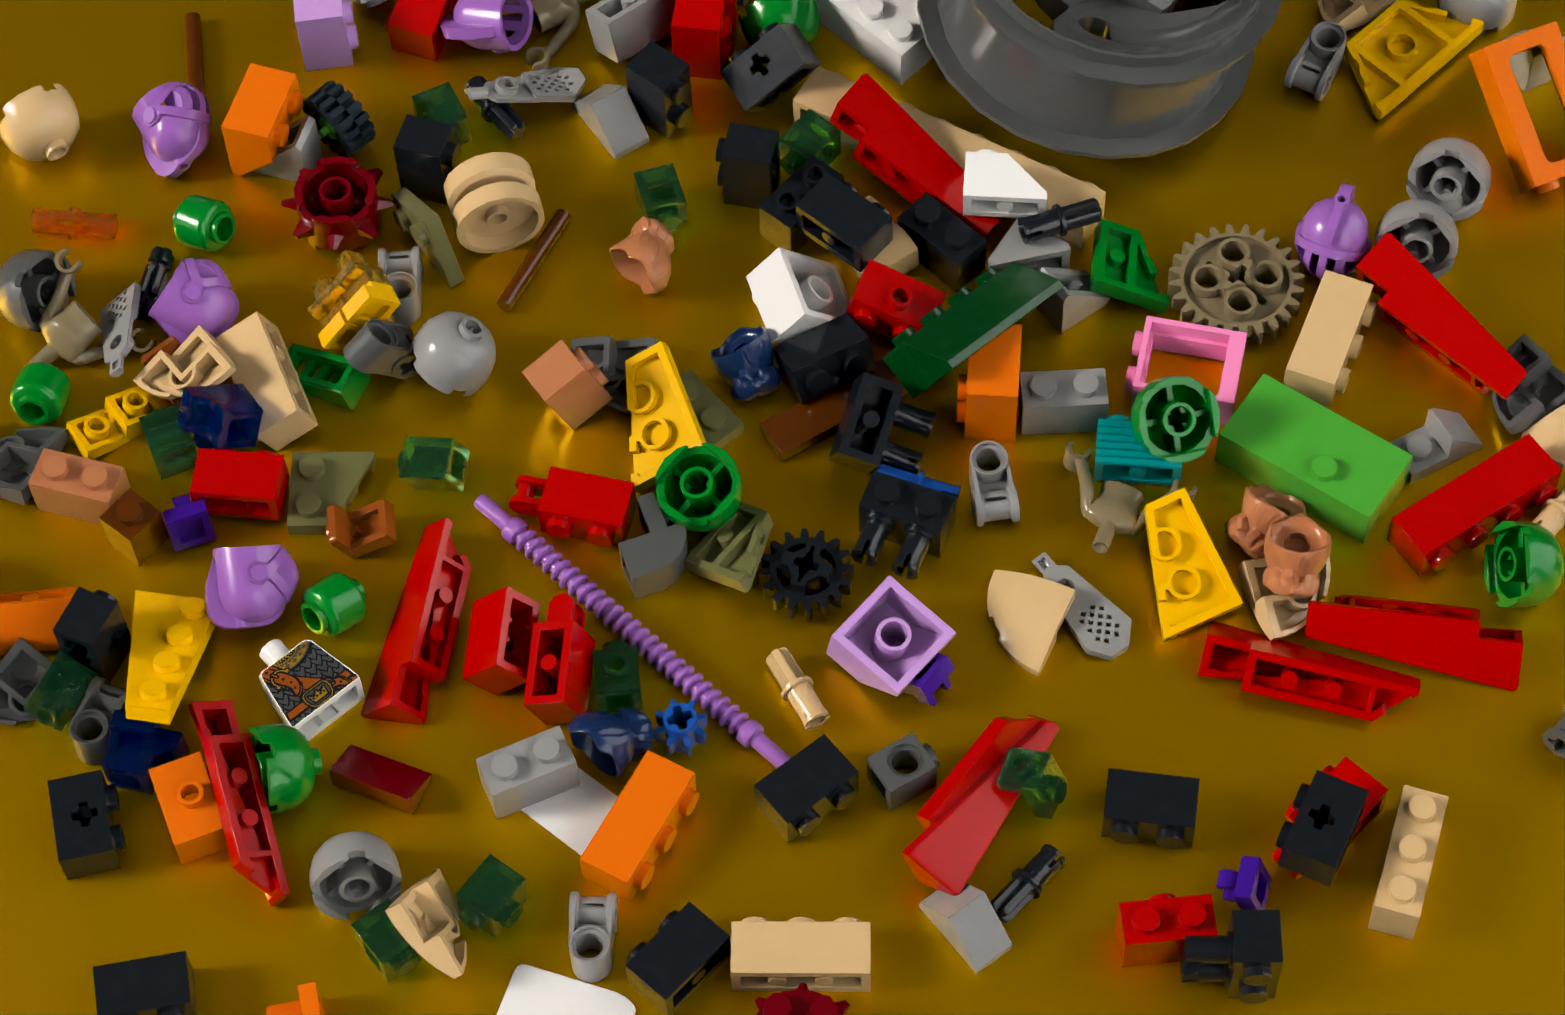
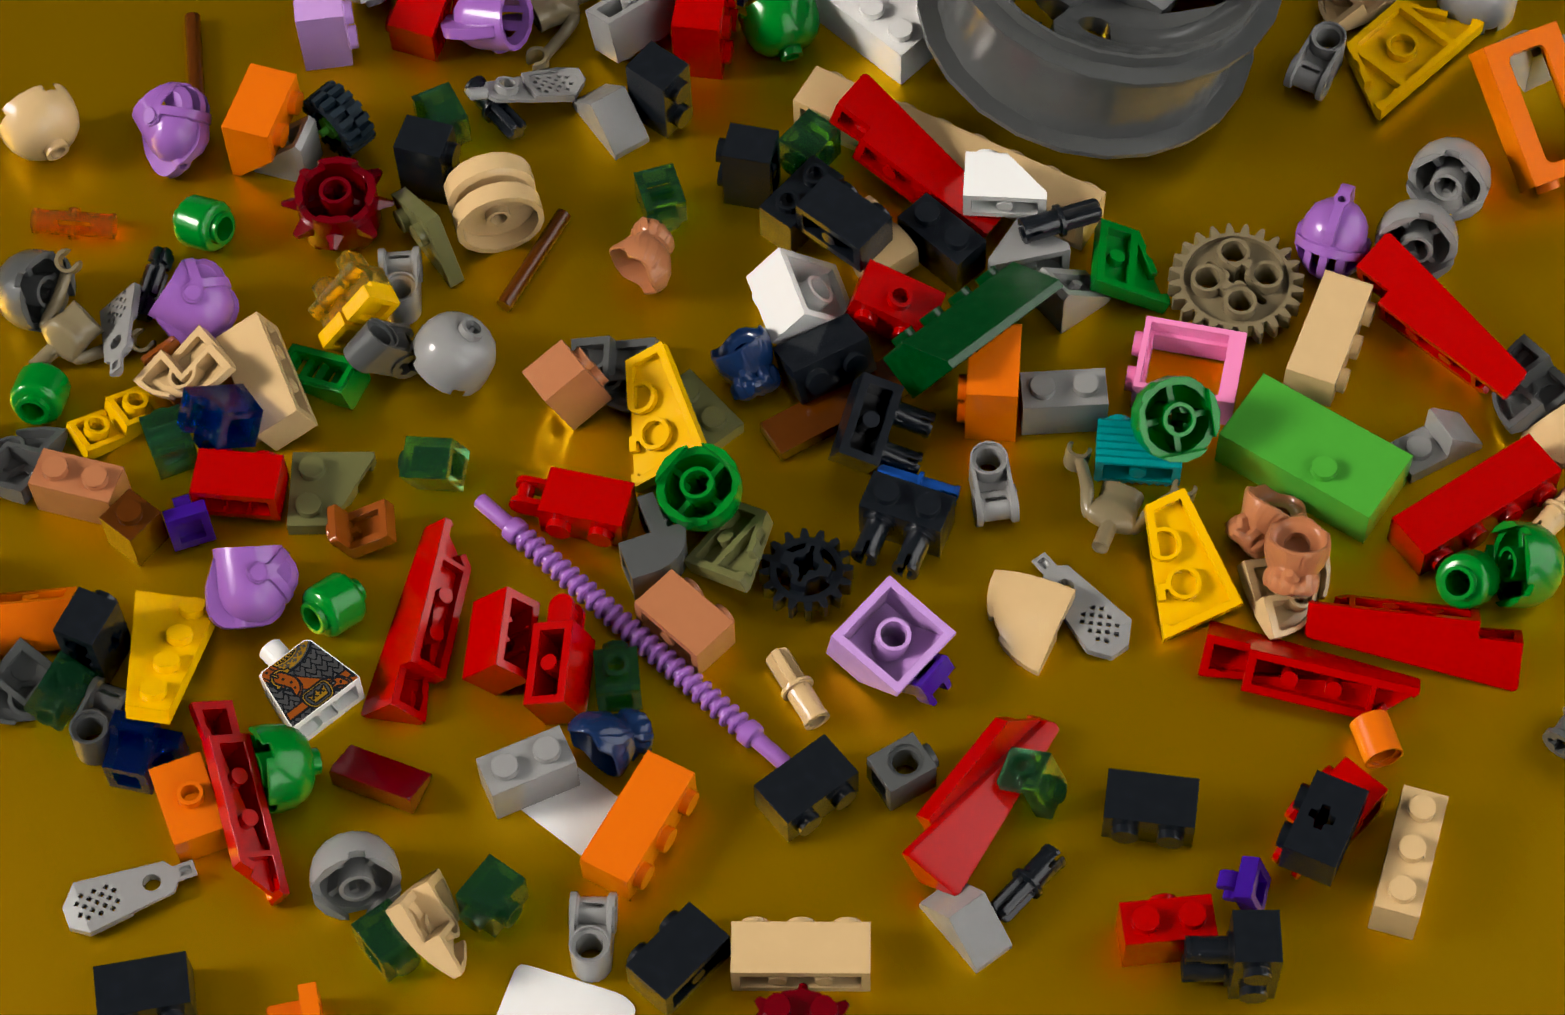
black brick [47,770,126,880] -> none
blue gear [653,699,708,756] -> none
black brick [720,22,822,112] -> none
none -> light grey piece [62,859,198,937]
none -> nougat brick [634,569,736,674]
none -> orange beam [1349,709,1404,769]
none -> green head [1435,549,1501,609]

